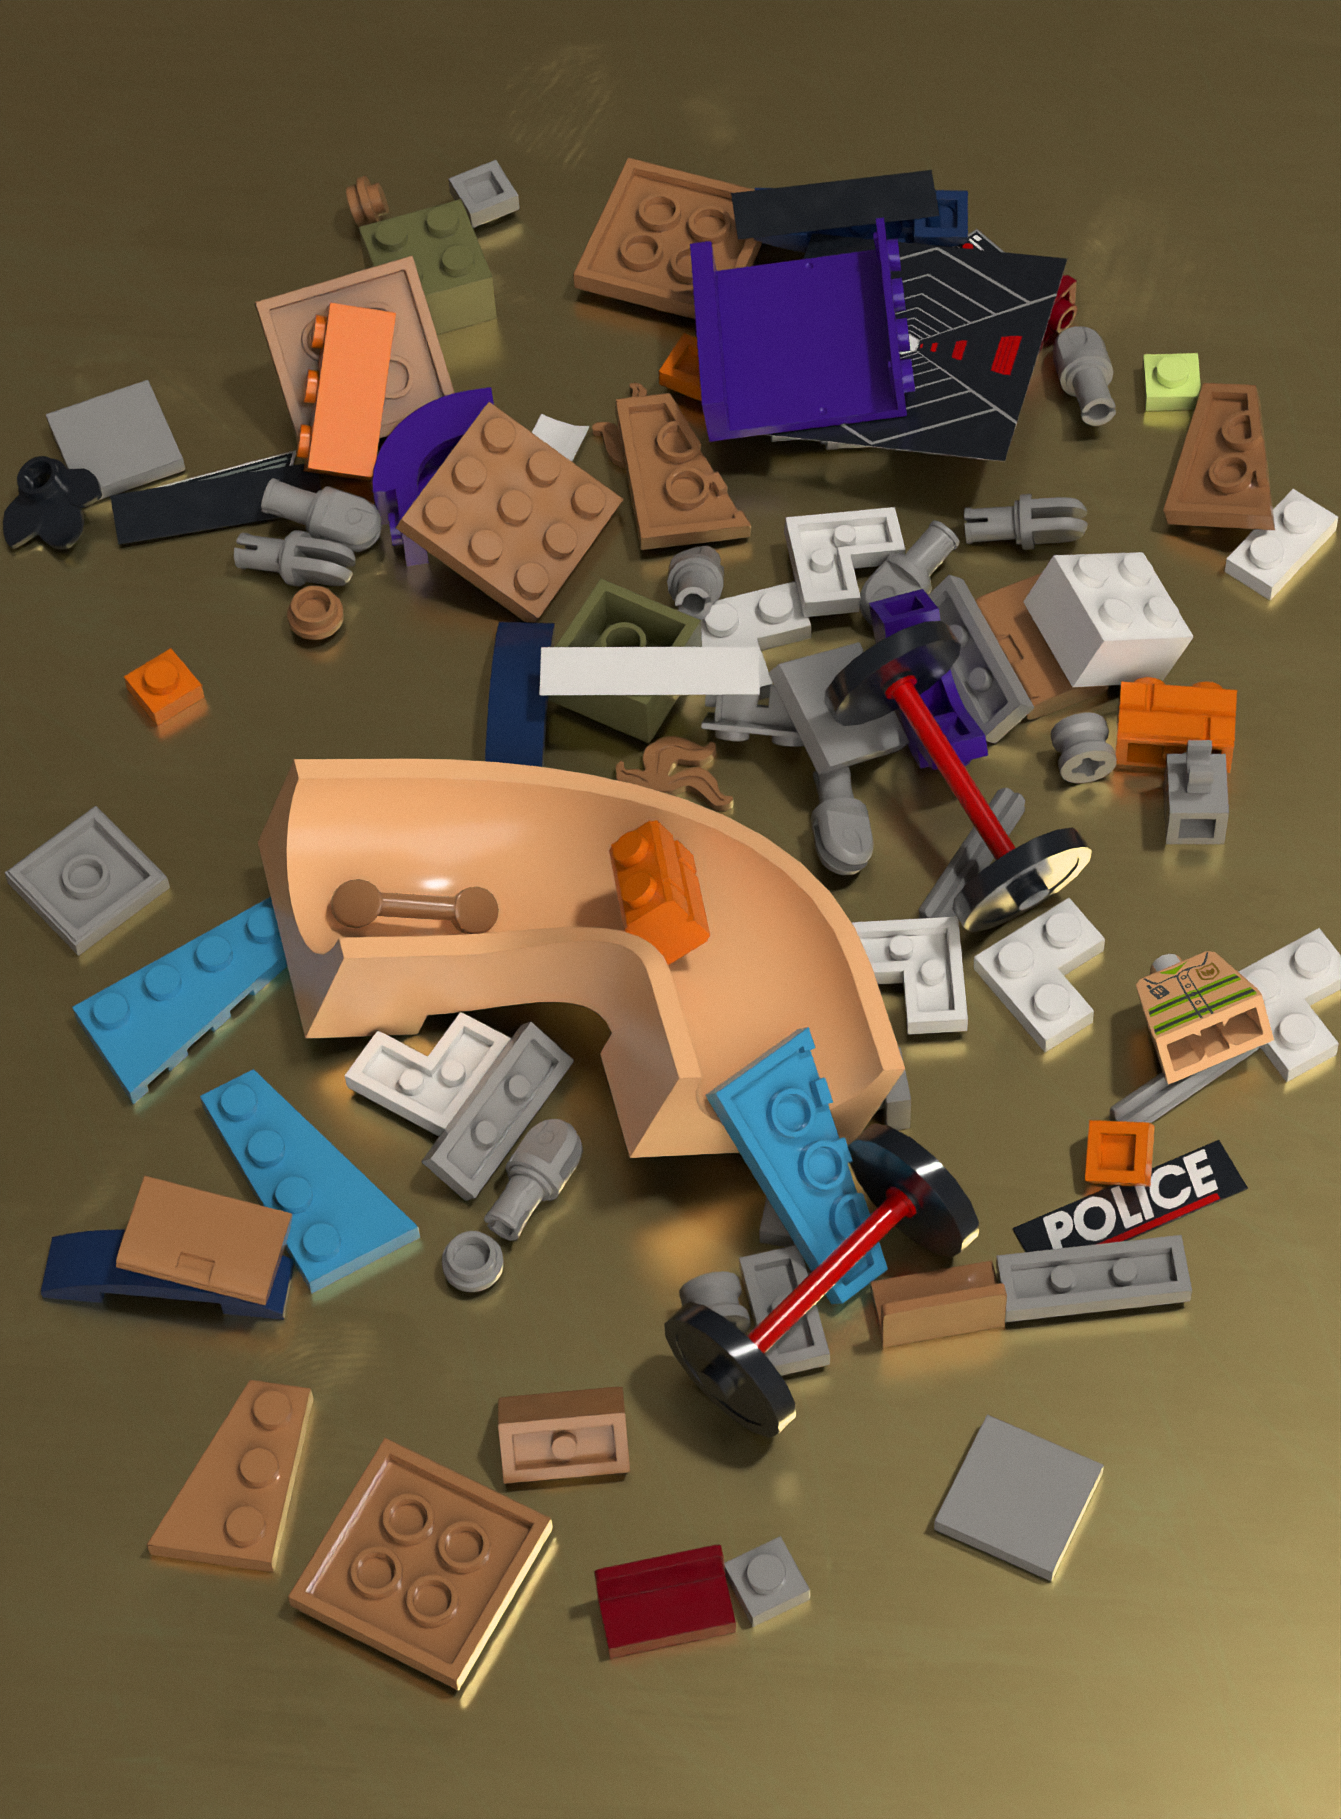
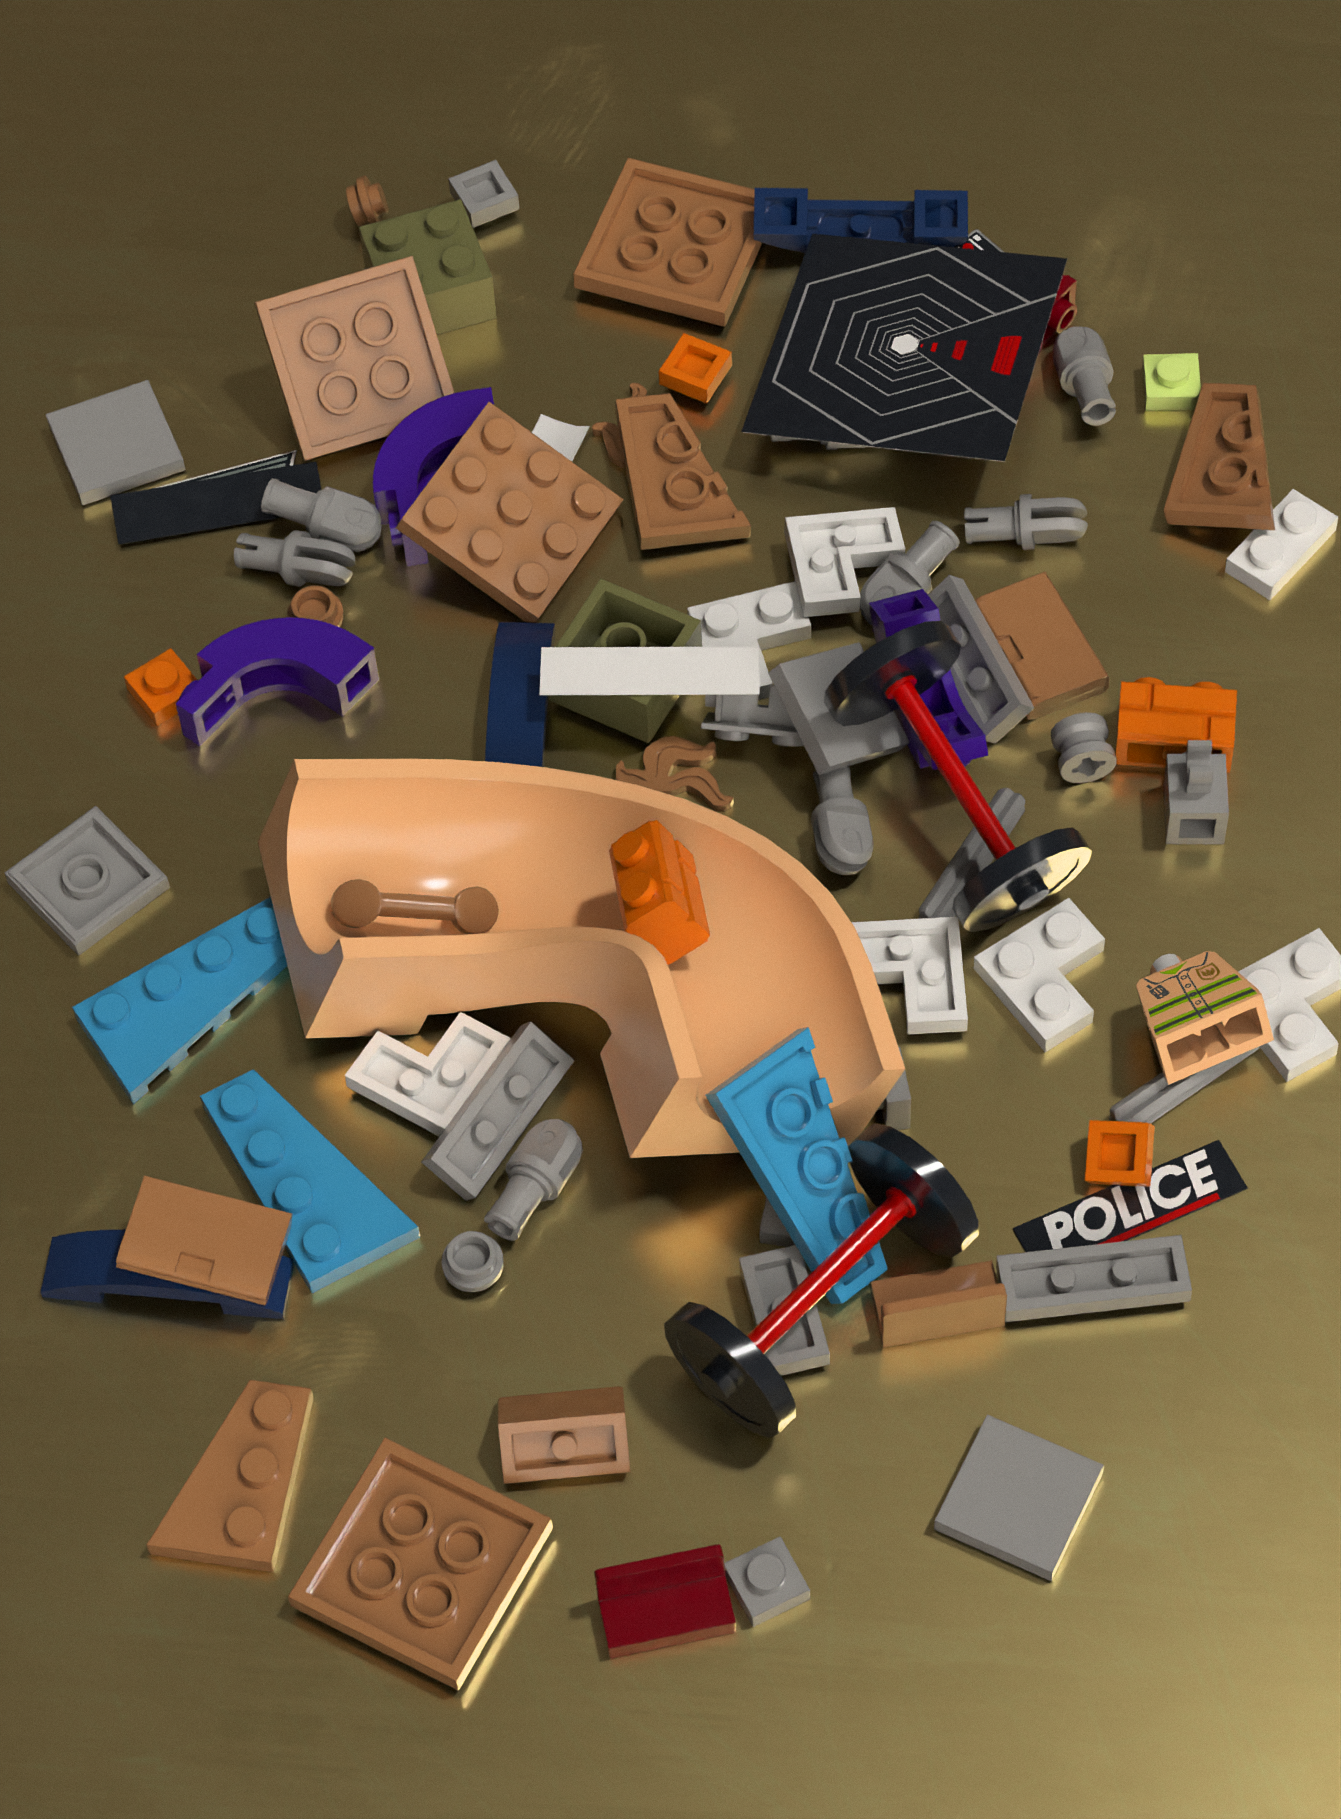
black plate [3,456,102,549] -> none
orange brick [296,302,396,481] -> none
light grey arm [667,546,724,620] -> none
light grey wheel [679,1271,751,1333] -> none
dark purple panel [690,218,915,442] -> none
black sticker [731,170,940,240] -> none
white brick [1023,552,1194,687] -> none
none -> dark purple arch [176,617,379,746]

